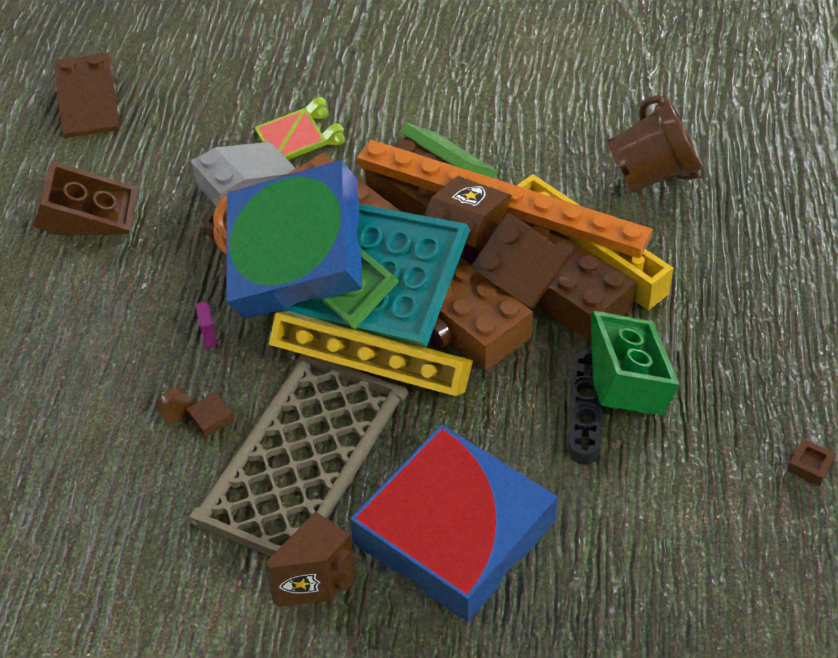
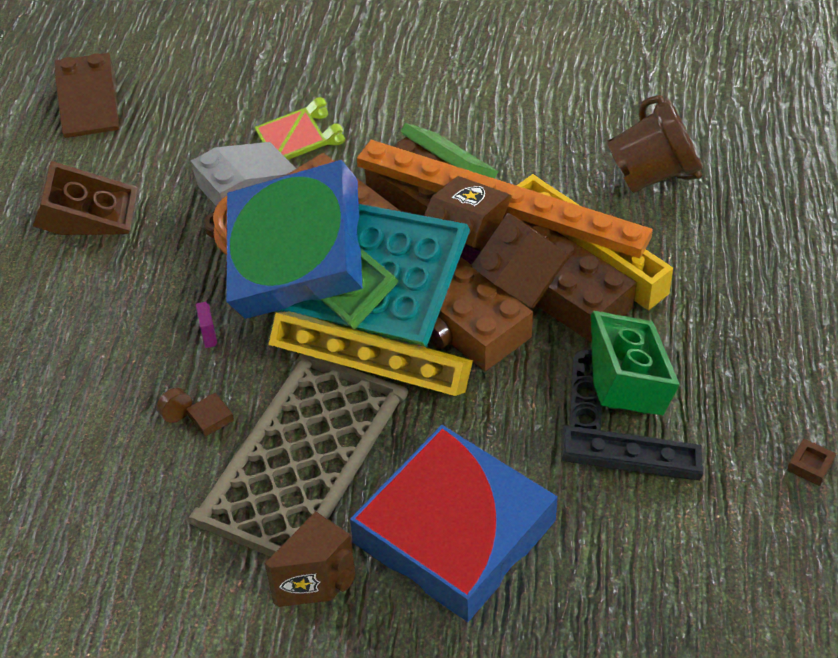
none -> black tile [561,425,703,481]

